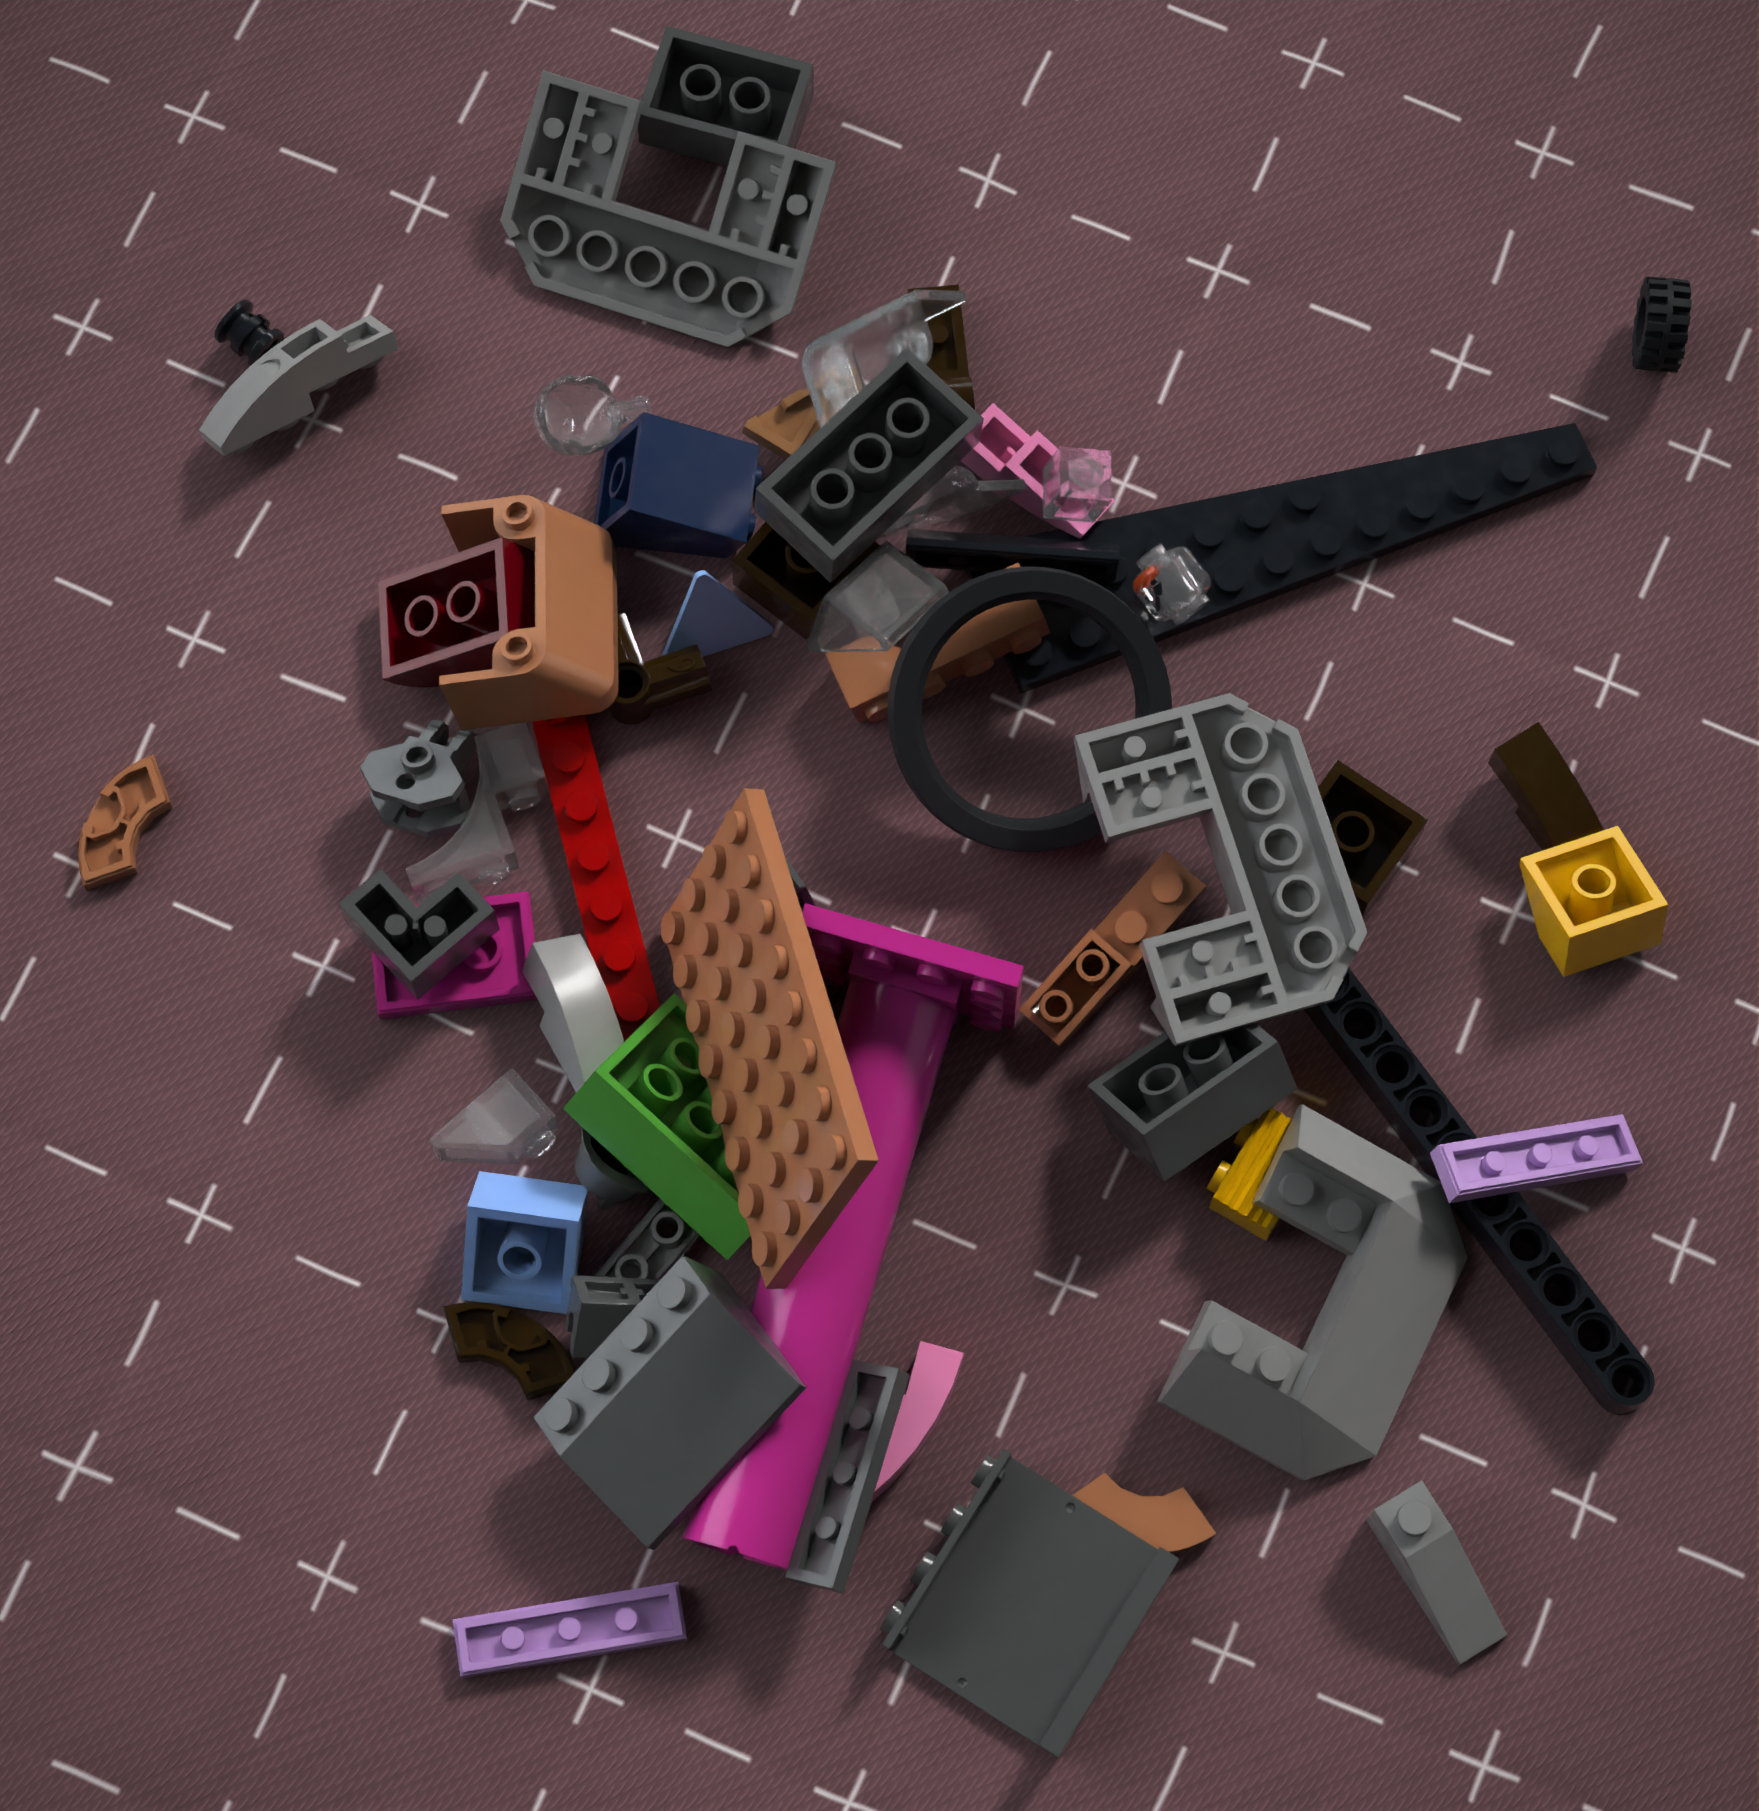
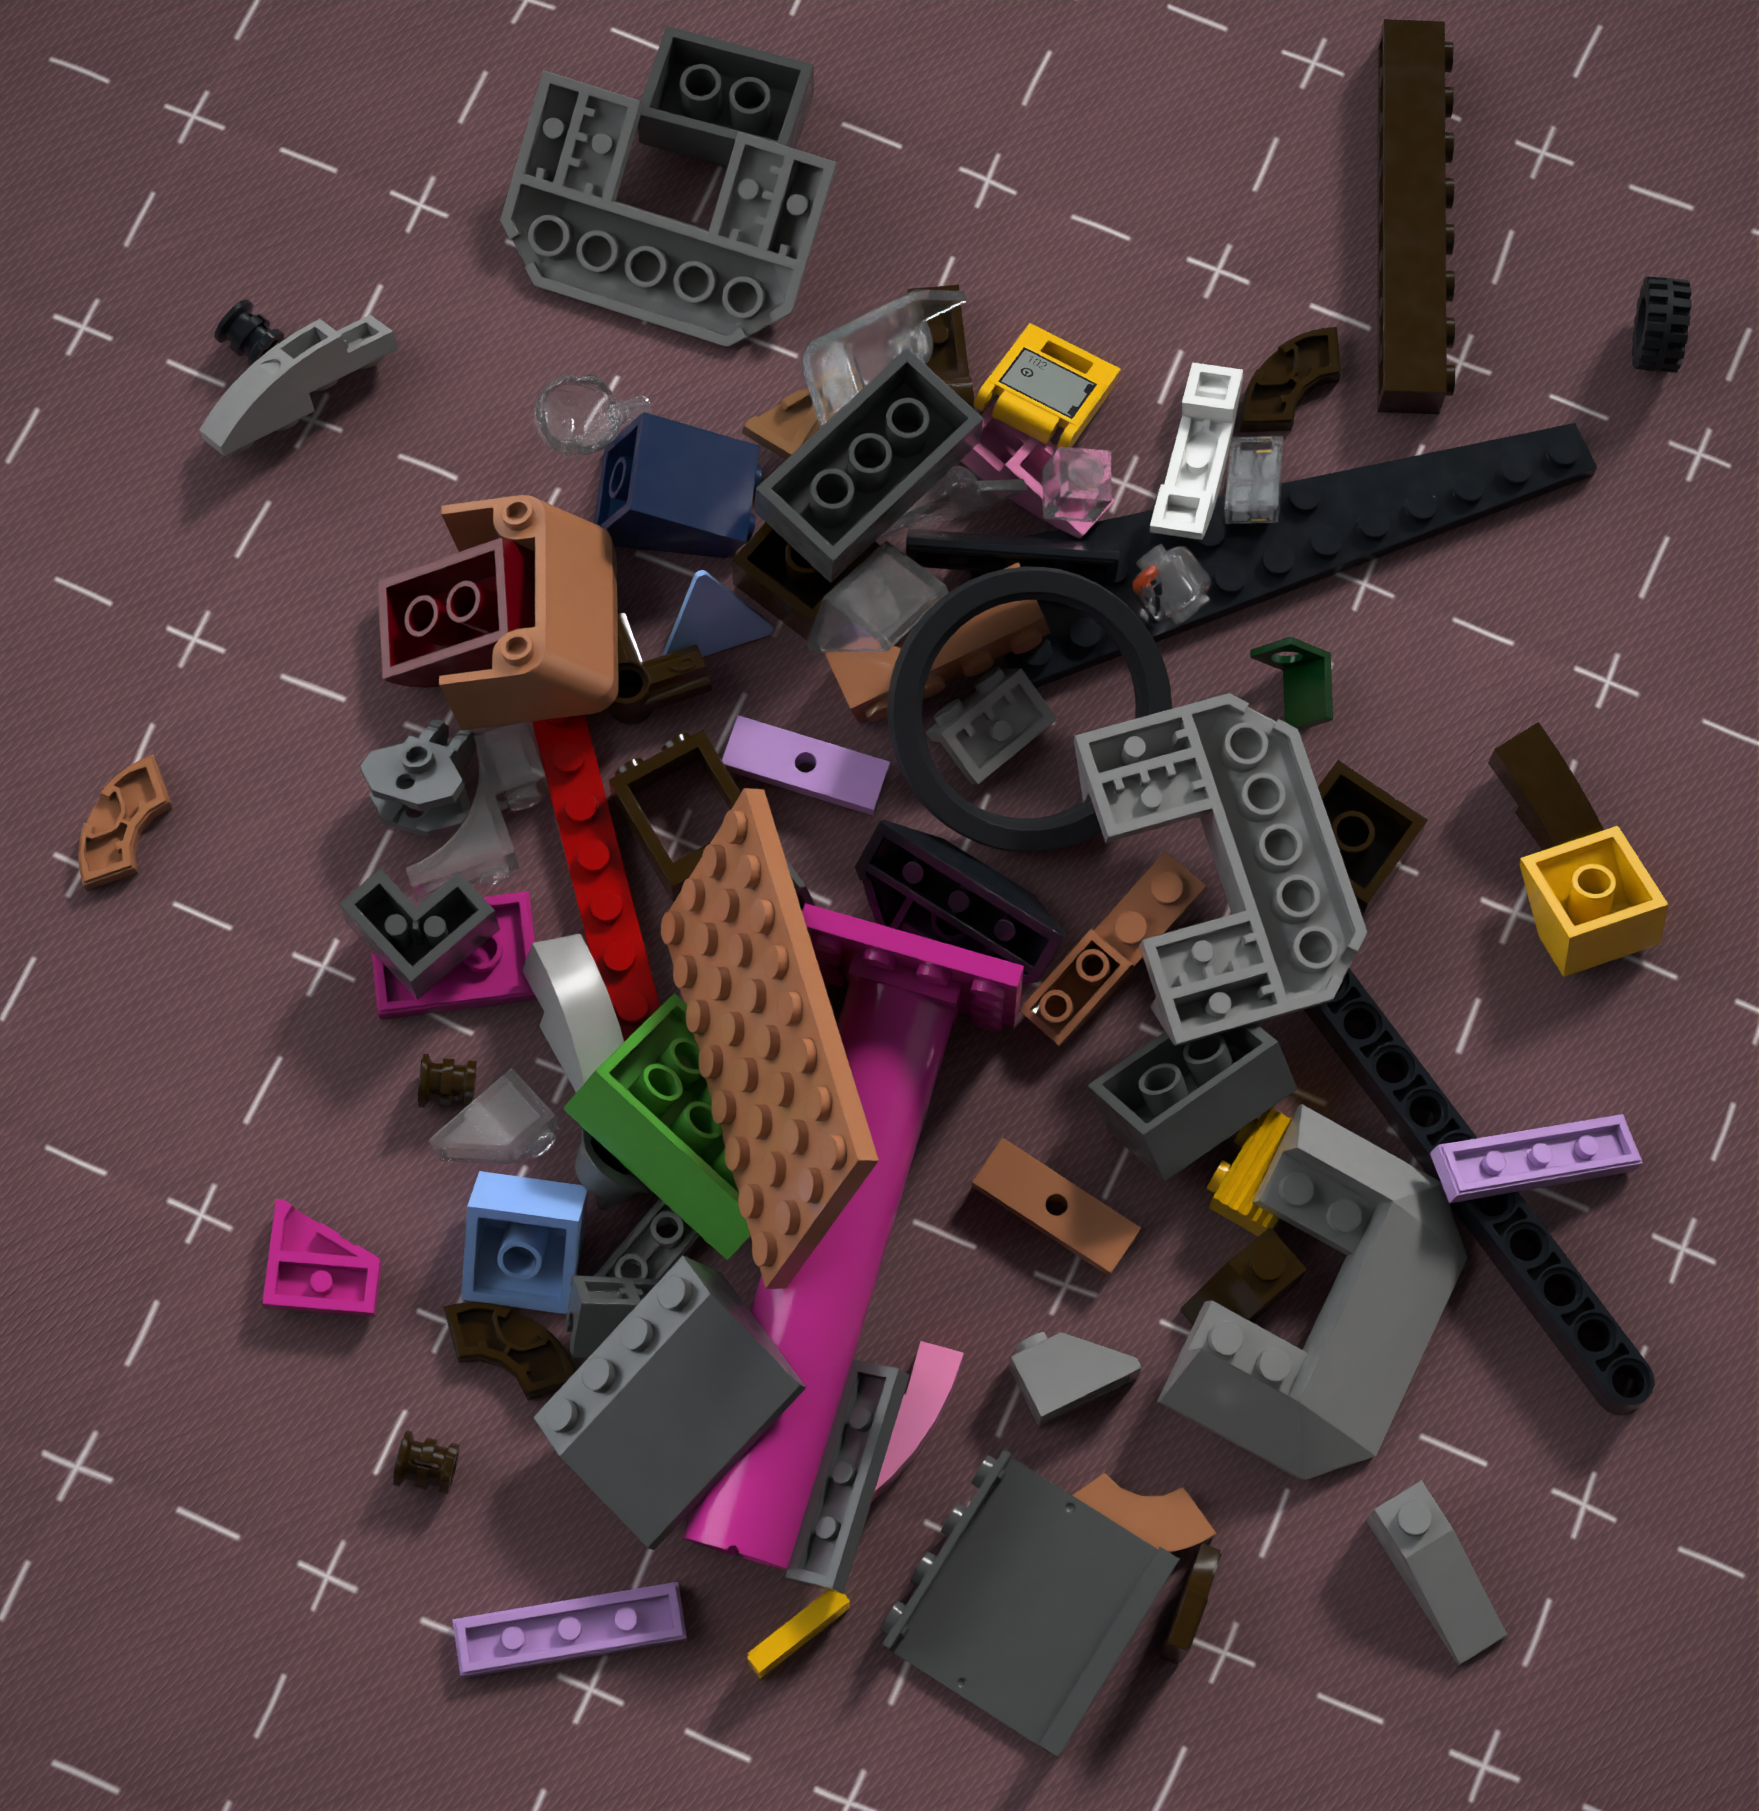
none -> dark pink wing [262,1199,382,1318]
none -> dark brown bush [393,1430,460,1495]
none -> dark brown bush [418,1054,477,1109]
none -> dark brown window [609,730,741,903]
none -> lavender tile [722,715,890,816]
none -> yellow tile [747,1590,850,1679]
none -> black wedge [855,820,1067,984]
none -> light grey bracket [925,666,1057,785]
none -> nougat tile [971,1137,1141,1277]
none -> yellow container [973,323,1121,454]
none -> light grey slope [1009,1332,1142,1427]
none -> white slope [1150,362,1243,540]
none -> dark brown tile [1159,1543,1222,1664]
none -> dark brown slope [1180,1227,1307,1325]
none -> clear tile [1224,436,1285,524]
none -> dark brown tile [1240,327,1341,432]
none -> dark green bracket [1250,637,1333,731]
none -> dark brown brick [1377,19,1455,414]

